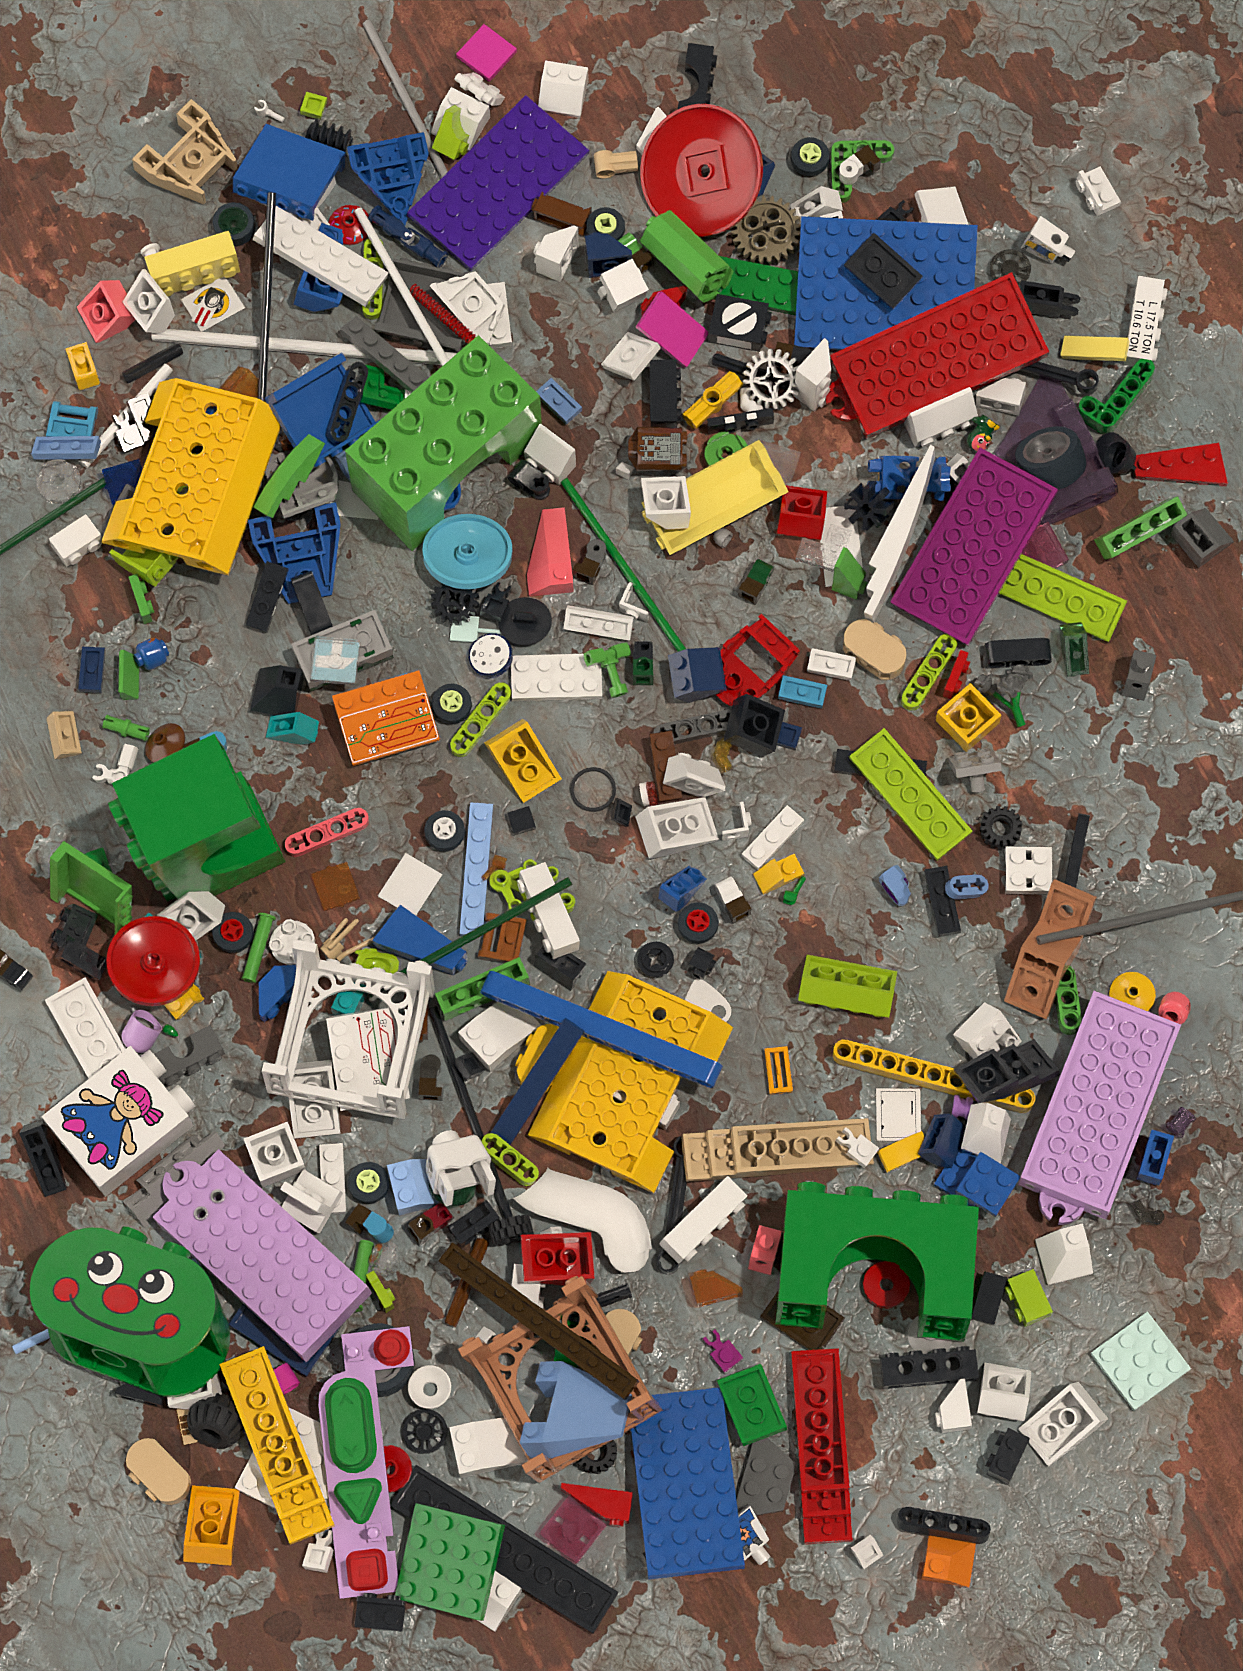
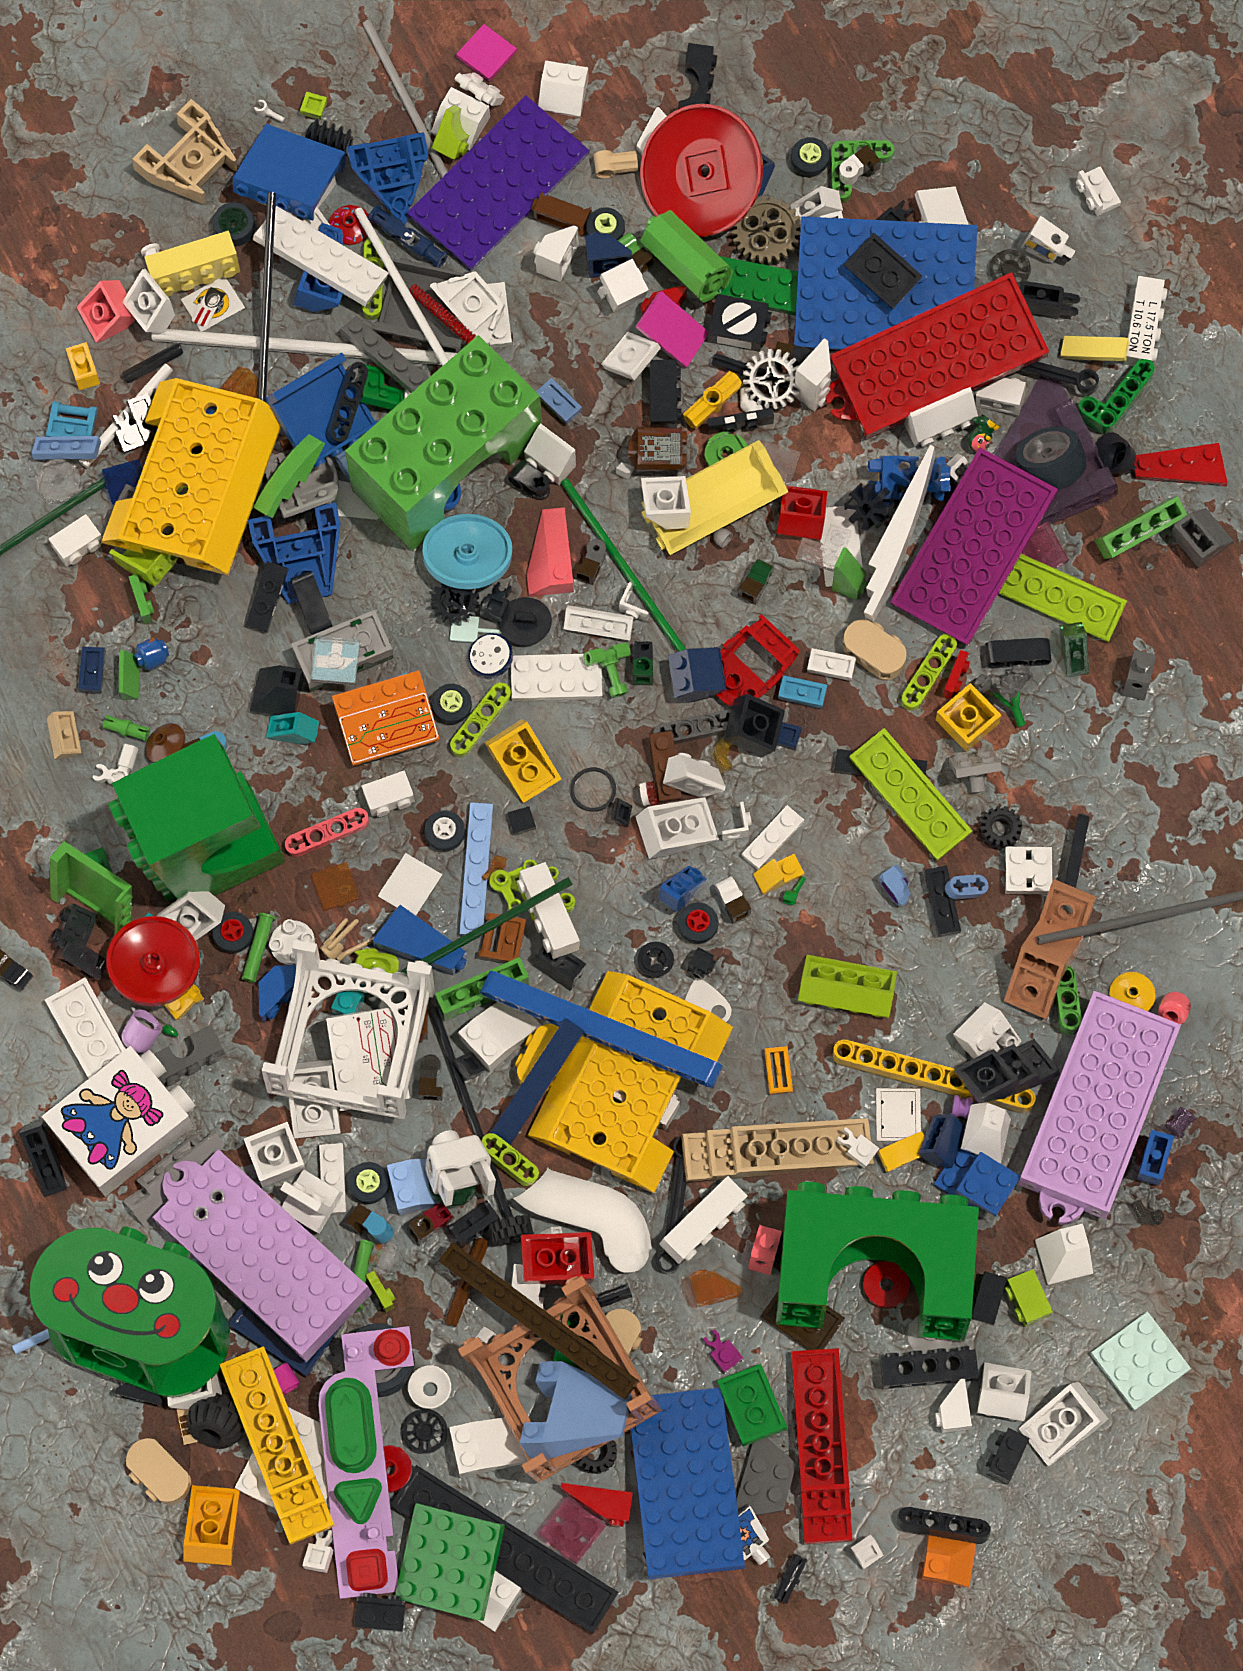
none -> white brick [362,771,415,817]
none -> black pin [774,1553,808,1604]

